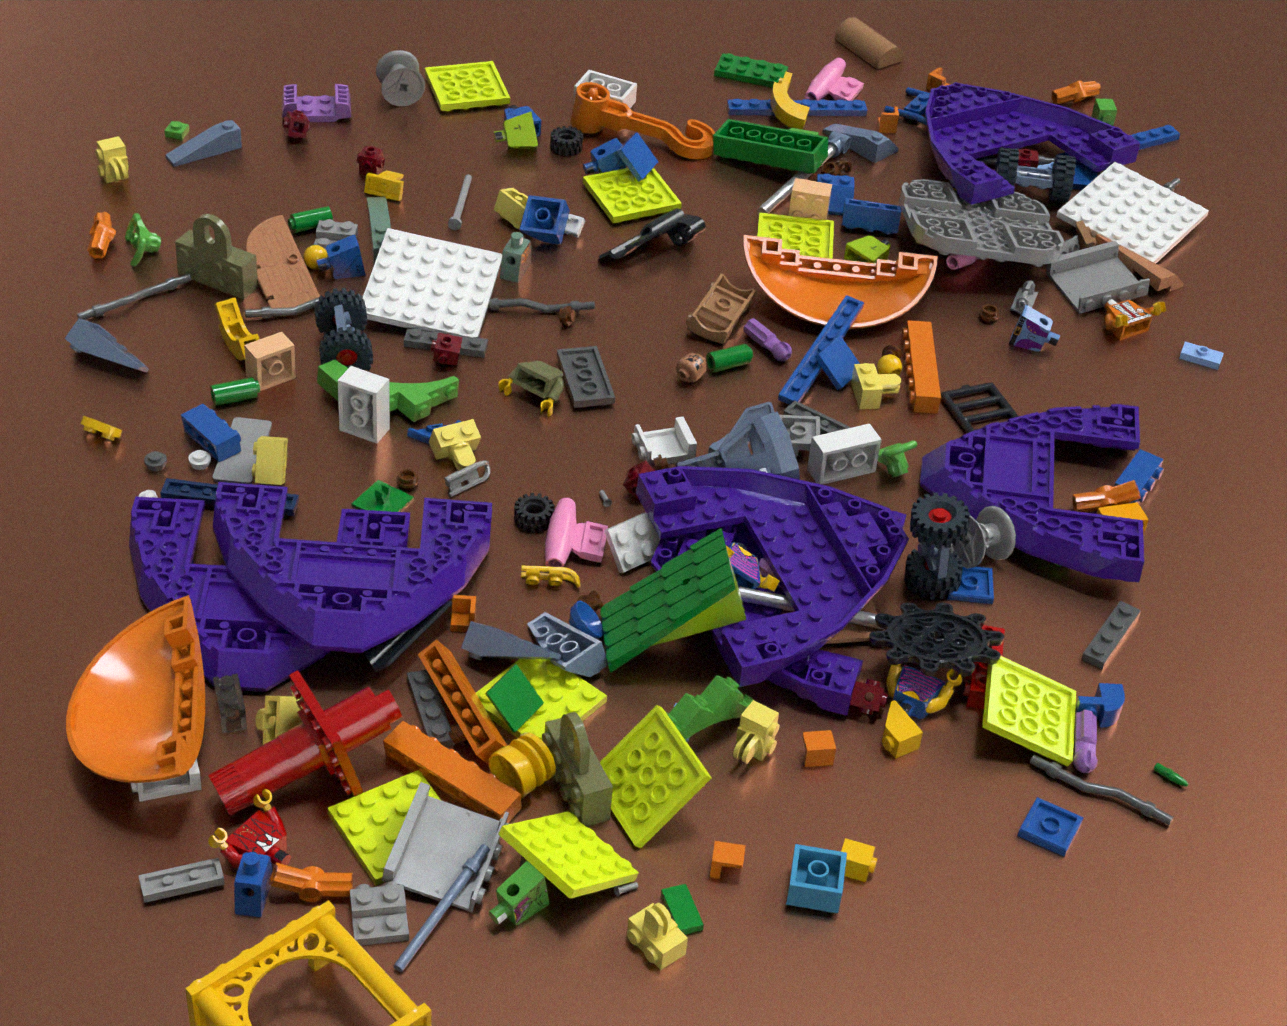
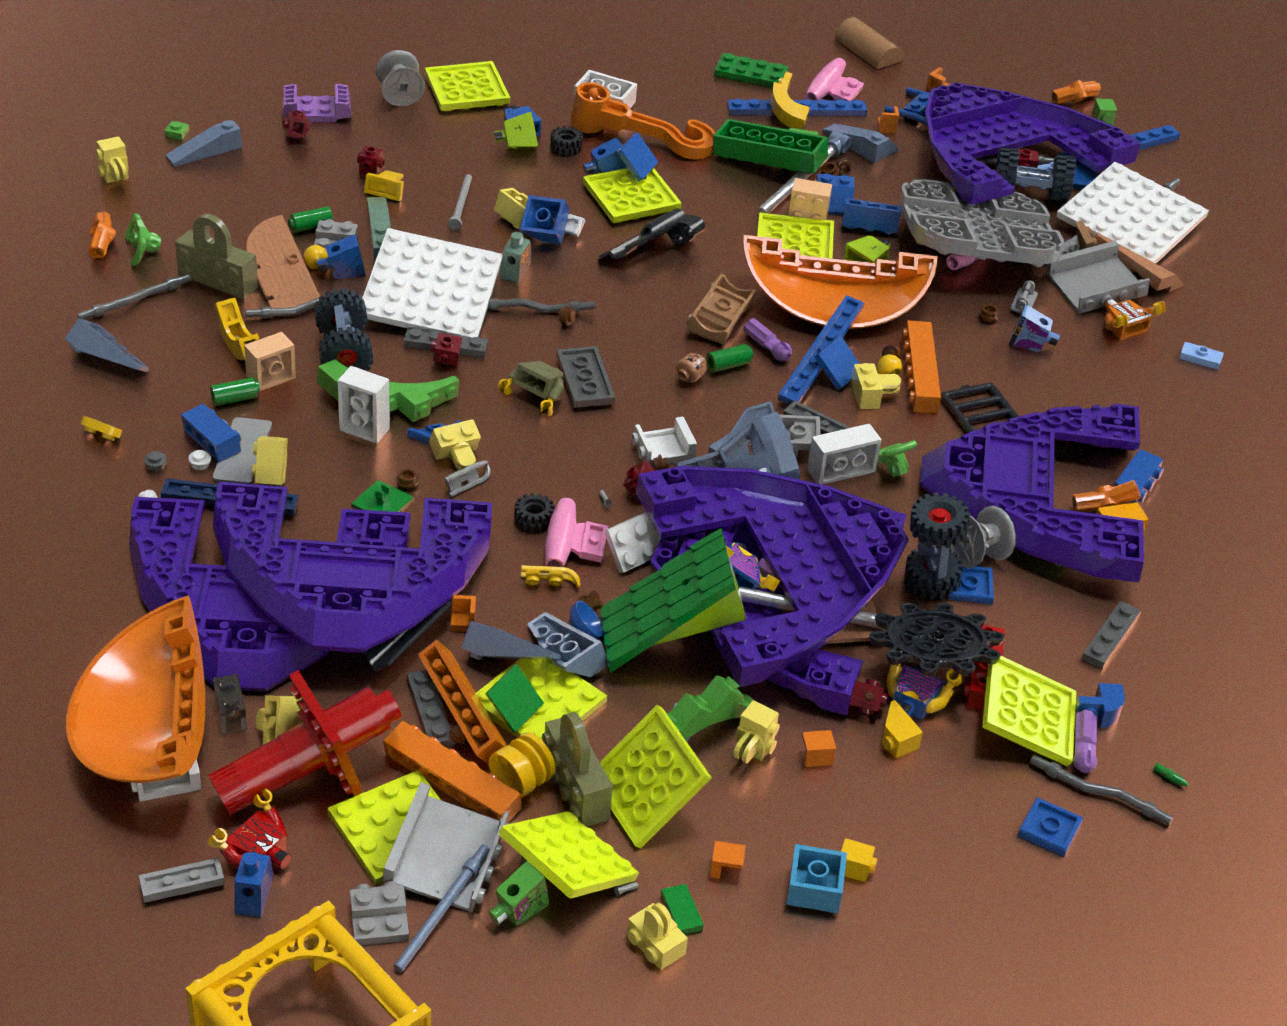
orange piece [269,863,353,902] -> none

